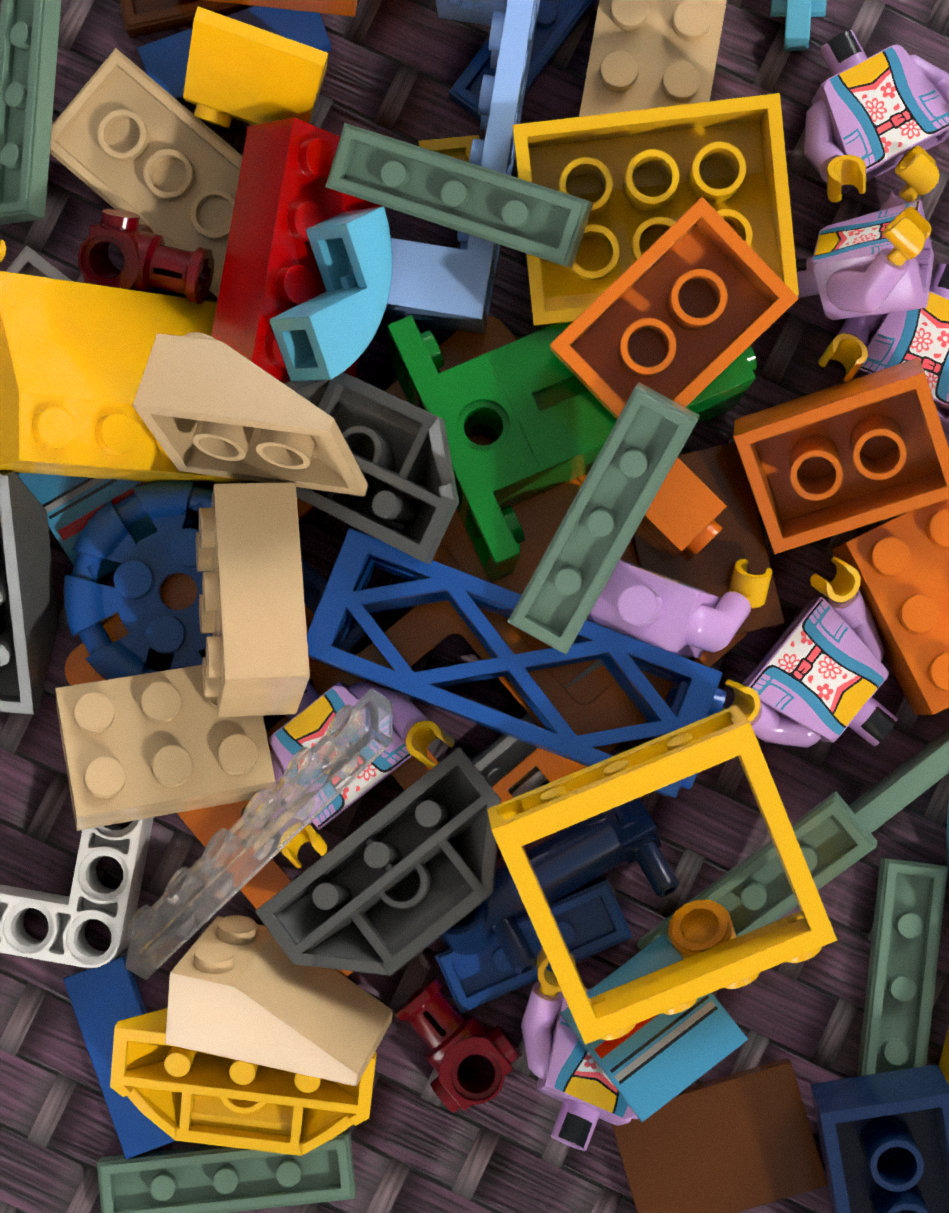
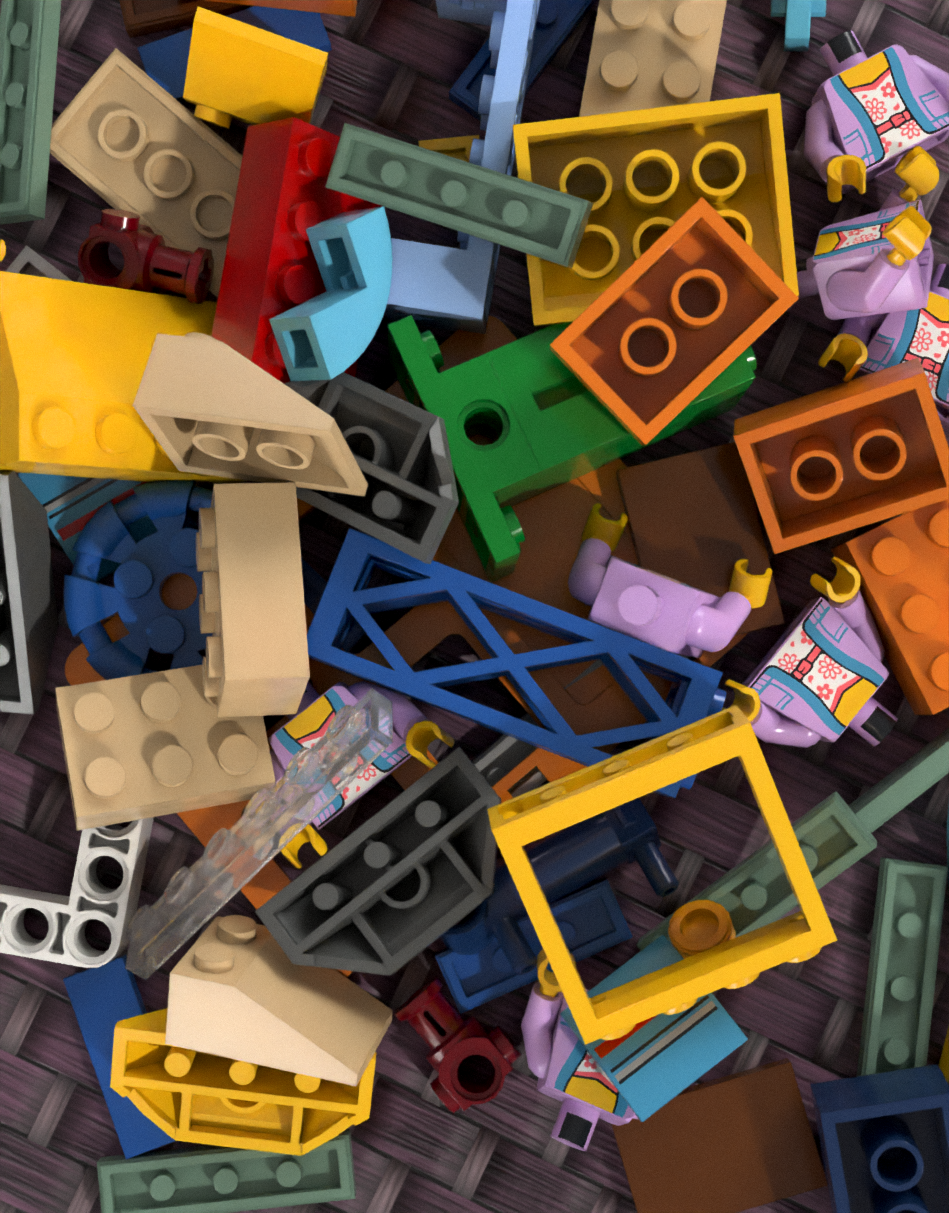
sand green tile [507,382,700,655] -> none
orange brick [640,457,727,558] -> none

